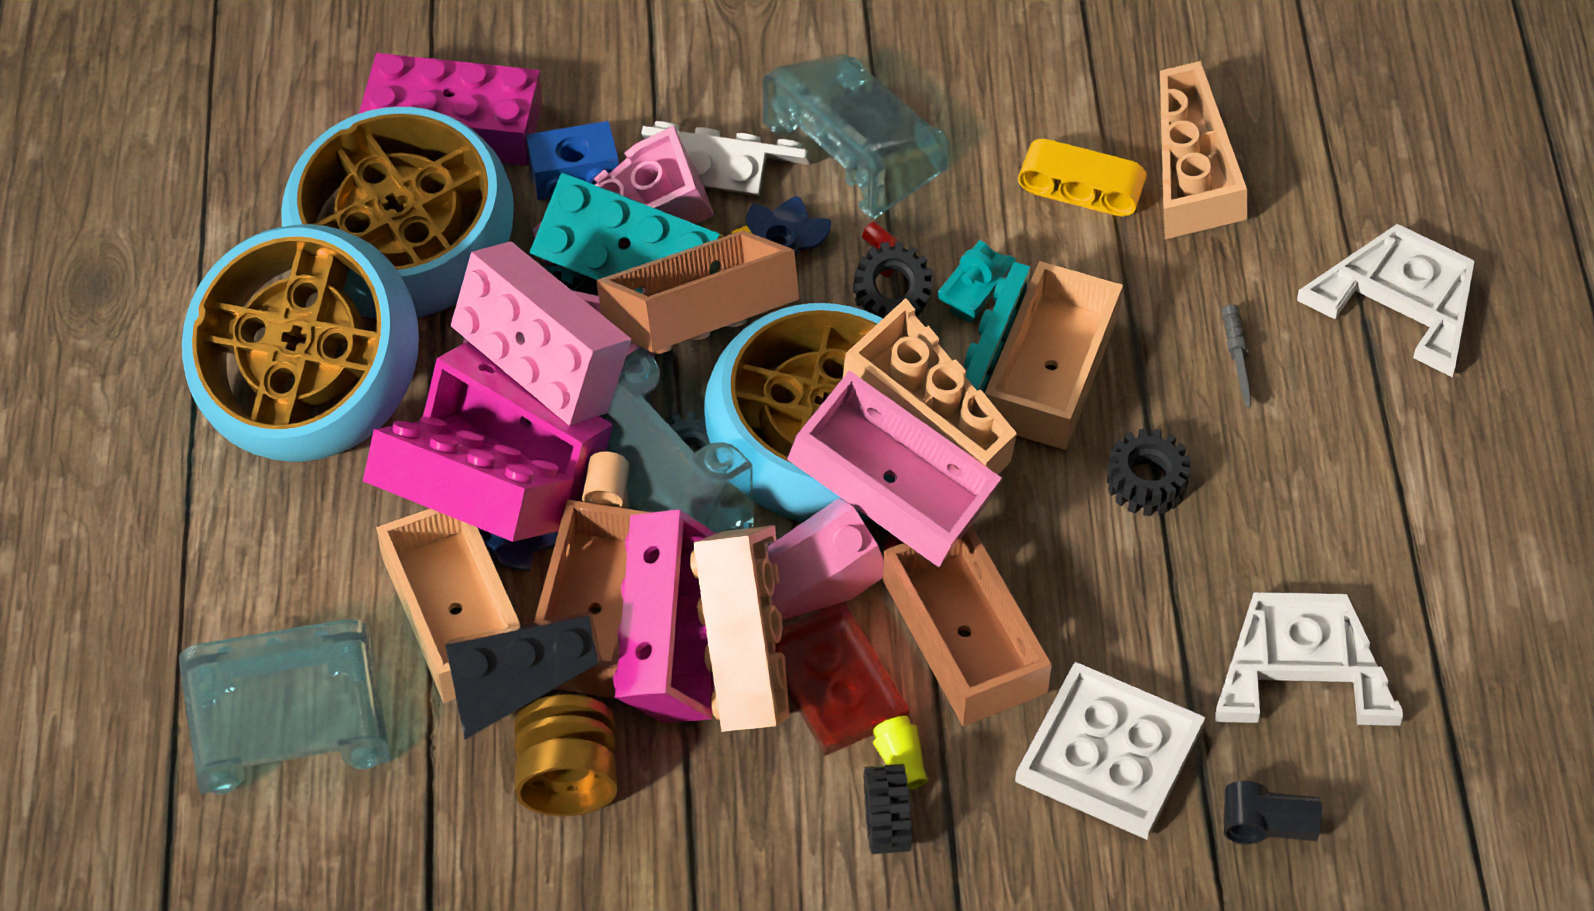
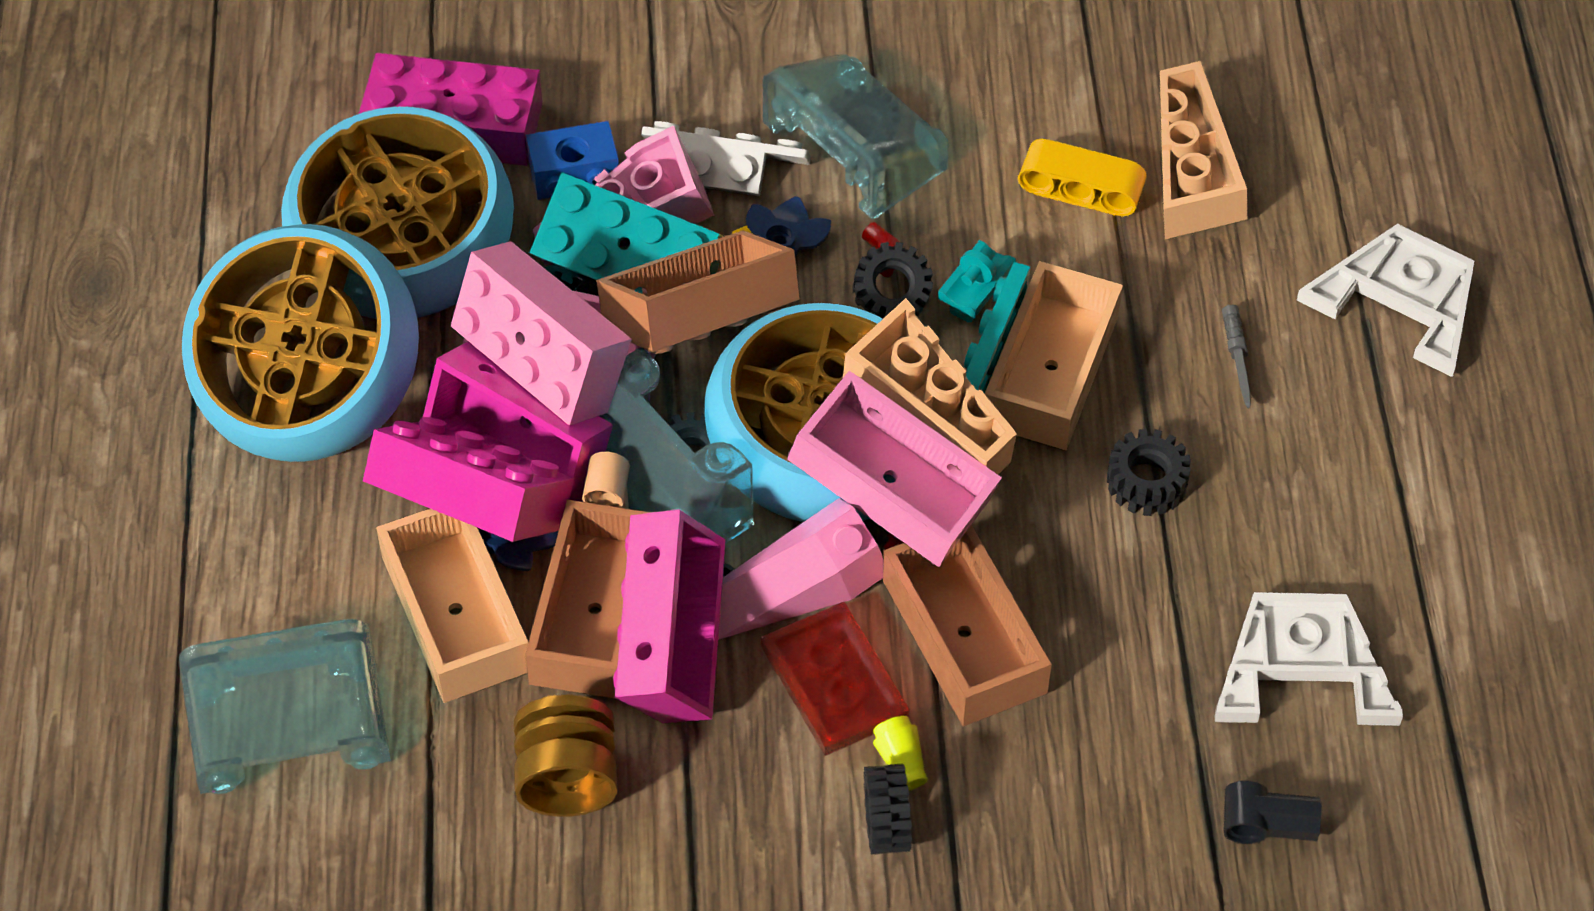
black wedge [445,611,601,739] -> none
light nougat wedge [691,525,789,732] -> none
white plate [1015,662,1205,839] -> none

